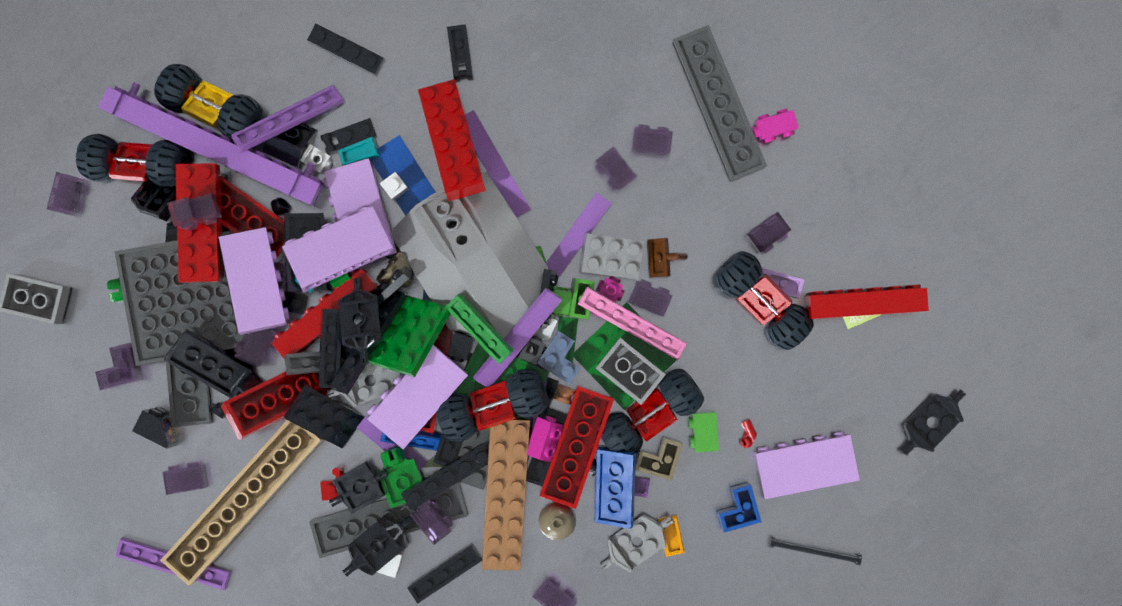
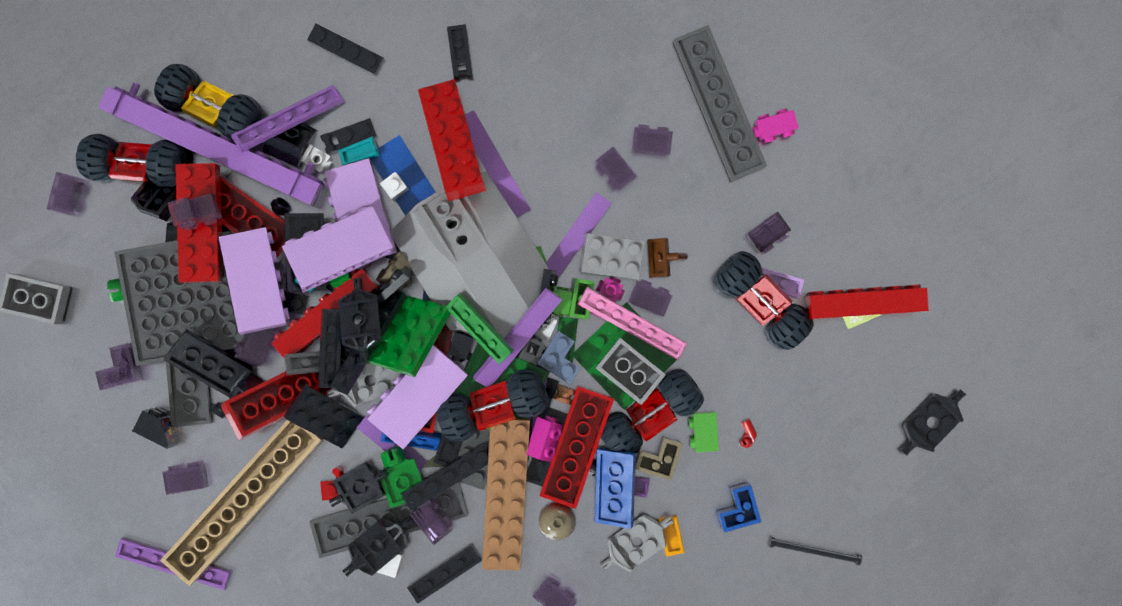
lavender brick [754,431,860,499] -> none

